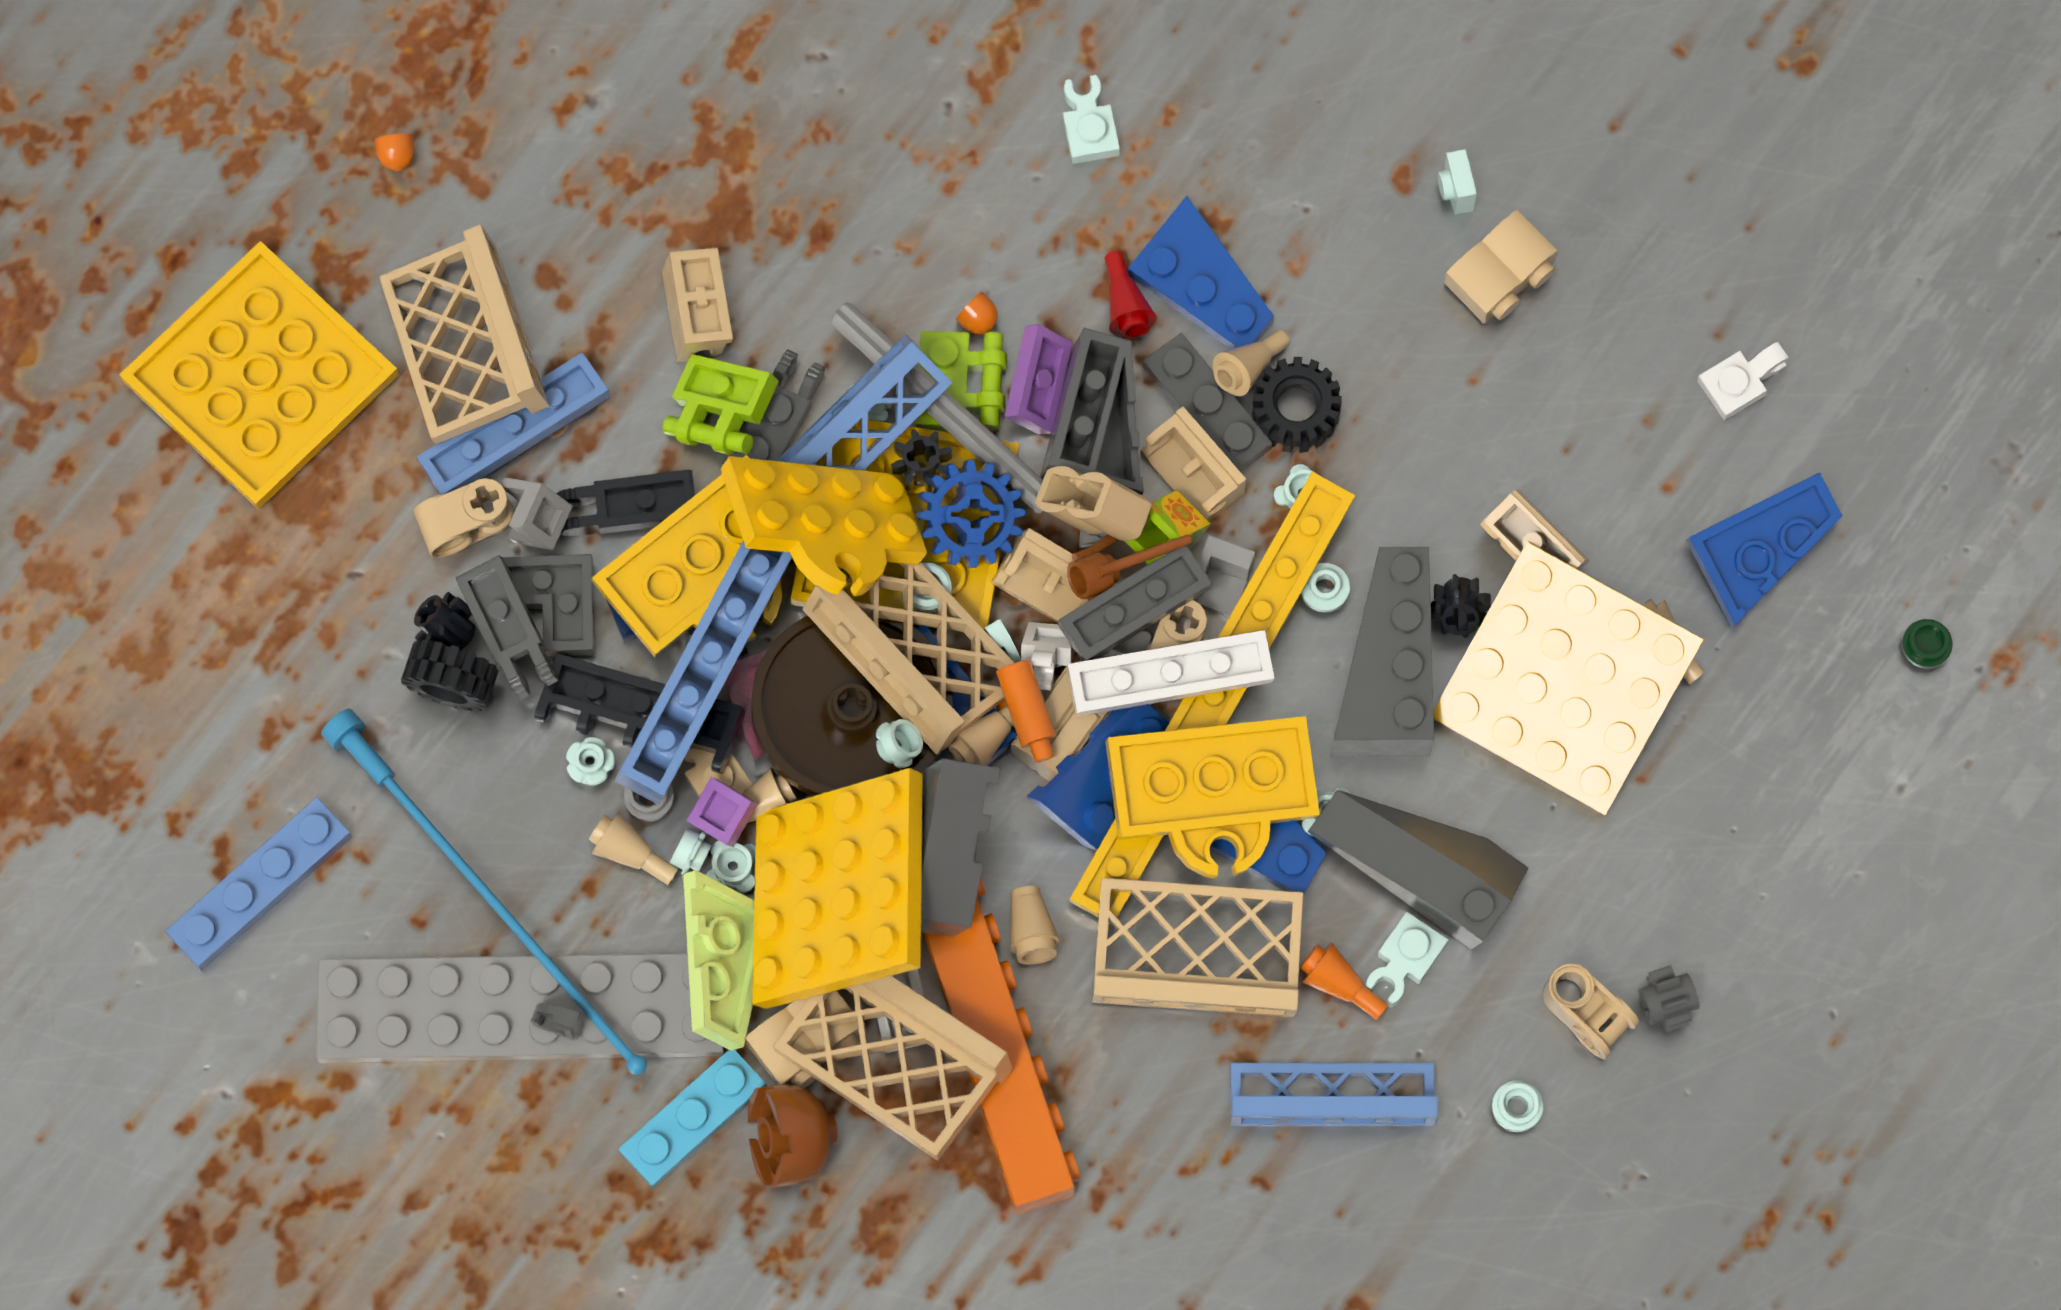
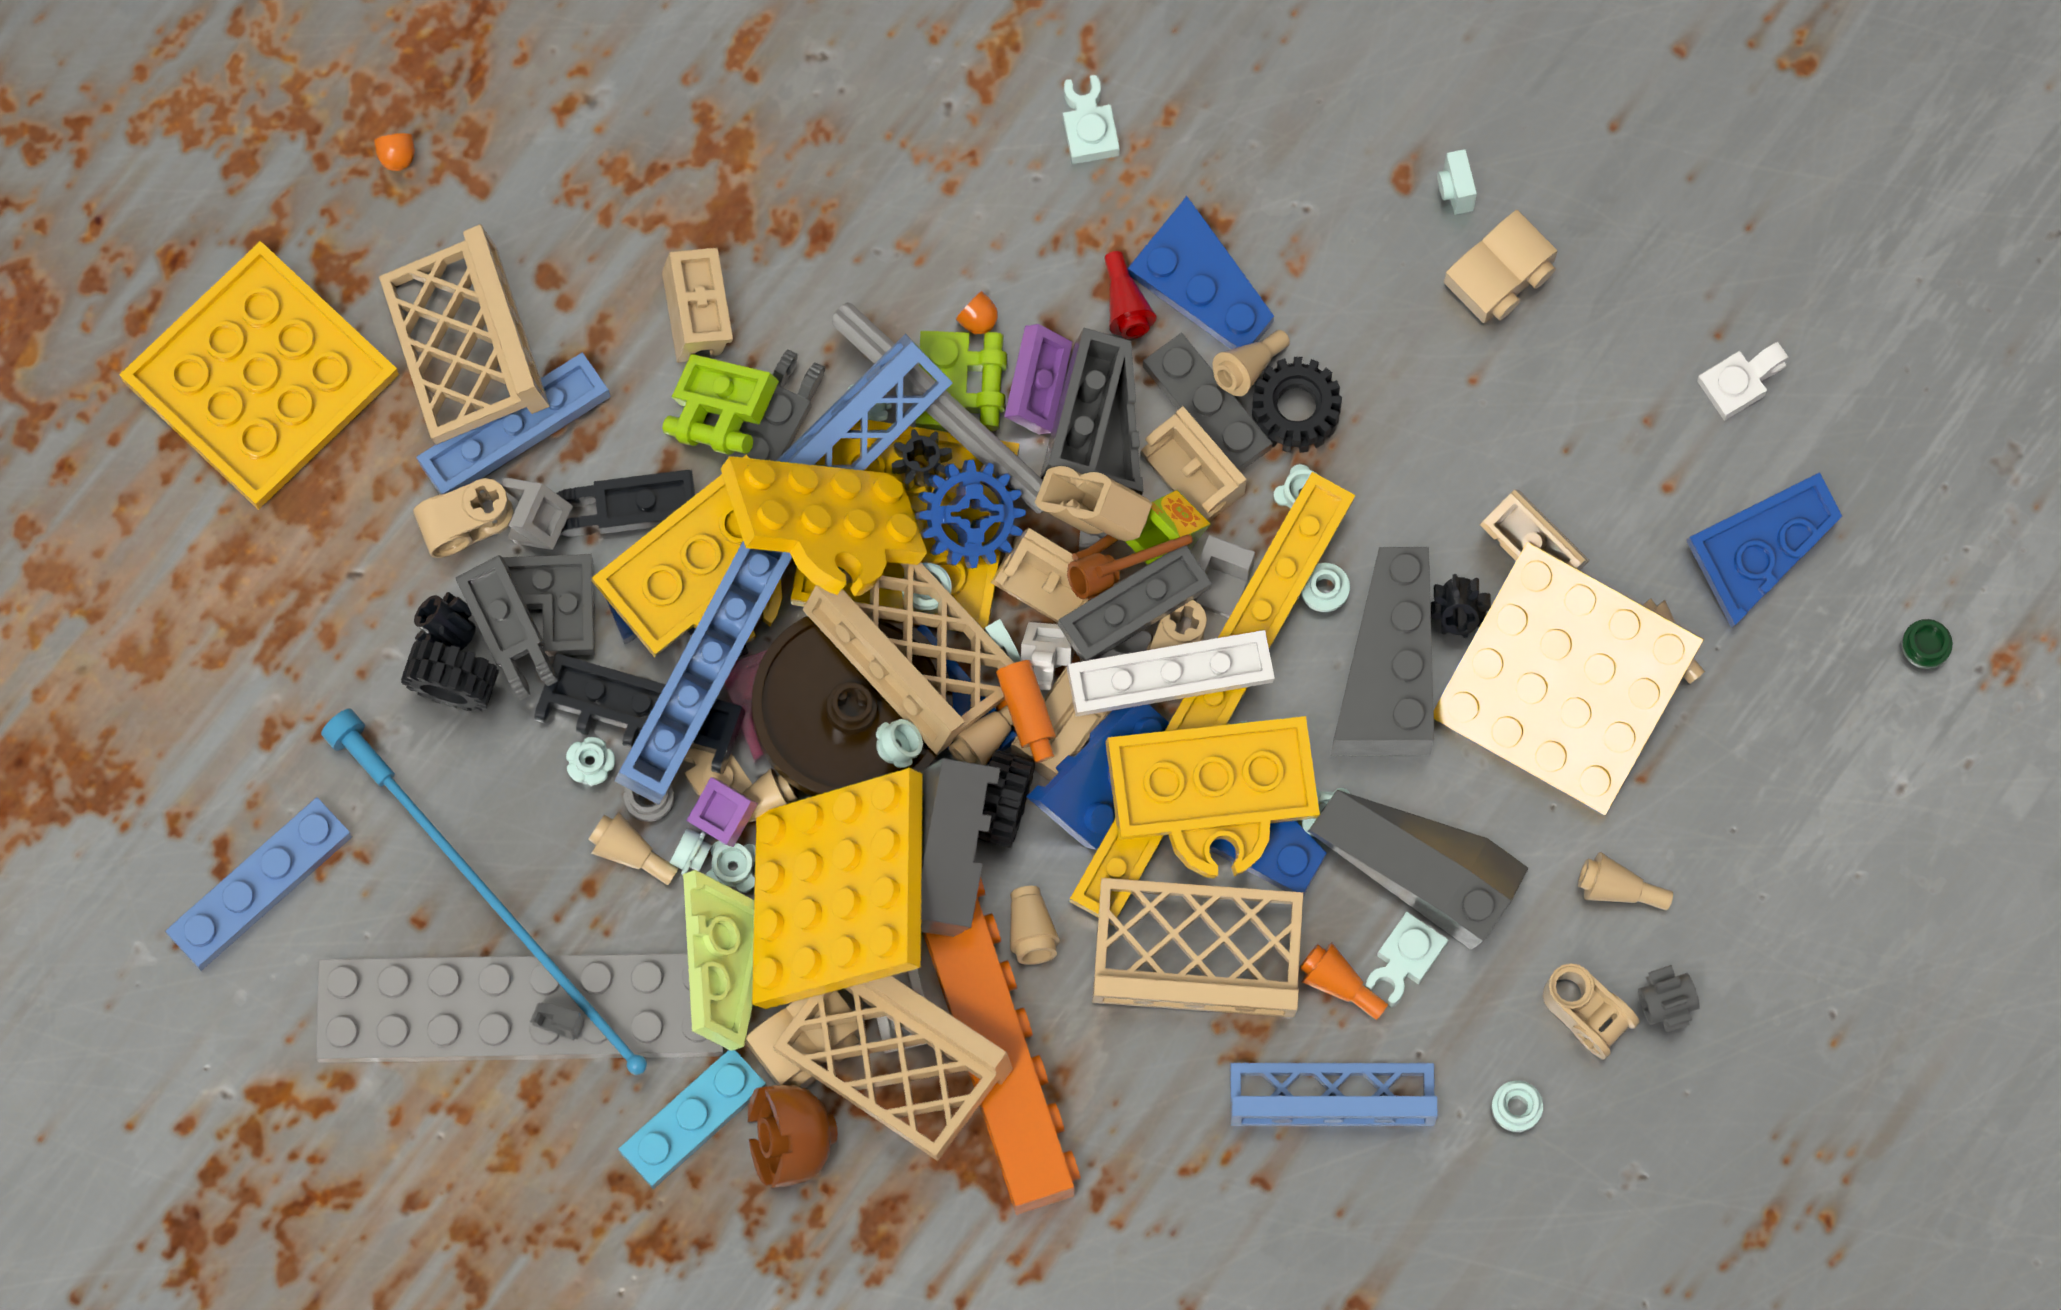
none -> black tyre [978,750,1035,848]
none -> tan cone [1578,852,1673,911]

